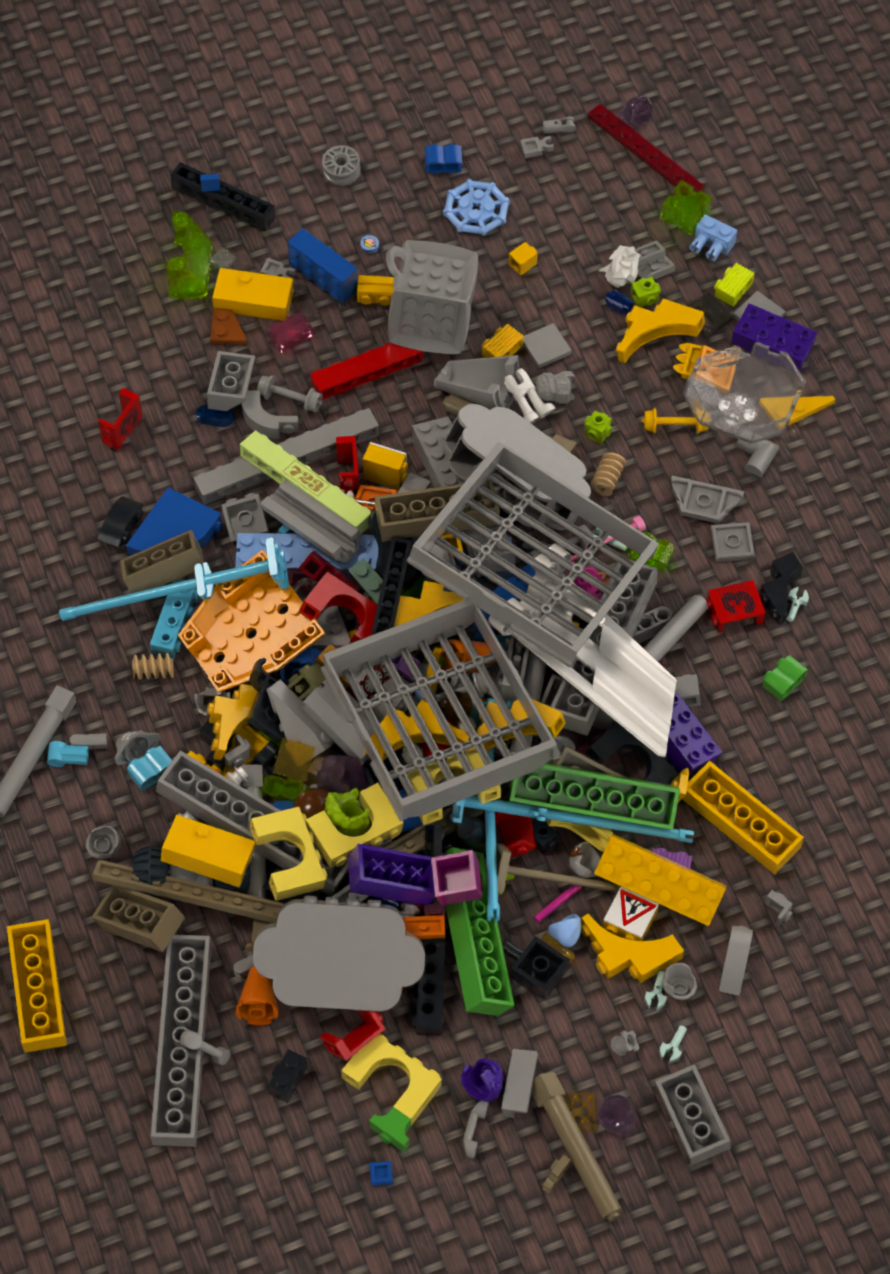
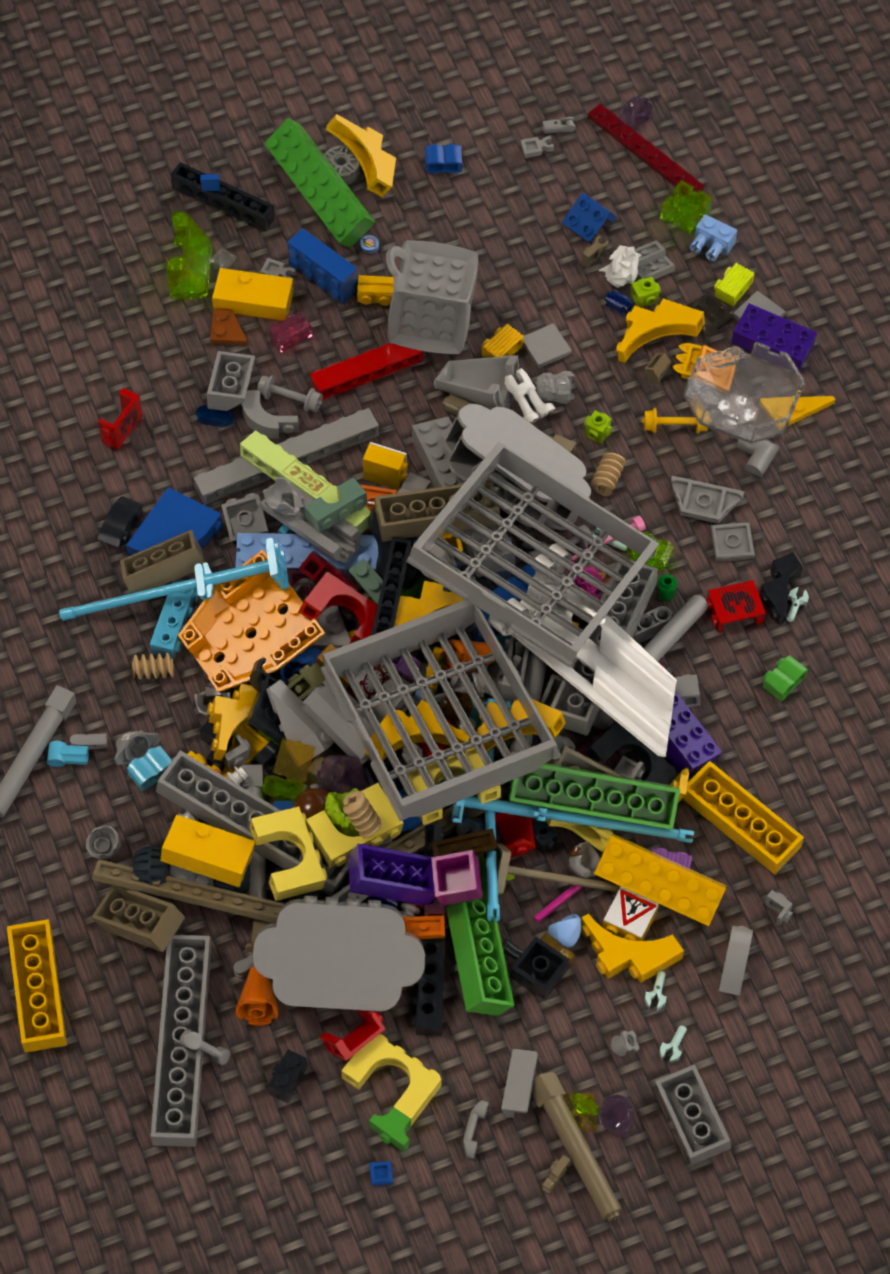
red panel [336,436,359,496] -> none
light blue plate [443,179,510,236] -> none
dark purple helmet [460,1058,504,1102] -> none
yellow brick [508,242,538,276] -> none
light grey hair [662,963,697,1000] -> none
none -> light grey helmet [263,477,304,516]
none -> bright green brick [264,118,376,248]
none -> sand green arch [304,478,368,533]
none -> yellow arch [326,114,396,198]
none -> tan piece [343,791,382,838]
none -> dark brown plate [431,828,498,857]
none -> blue bracket [562,192,617,242]
none -> clear neon green plate [570,1092,600,1116]
none -> dark tan plate [582,236,609,268]
none -> light grey bracket [614,755,646,780]
none -> dark tan piece [645,353,671,384]
none -> green brick [656,574,677,601]

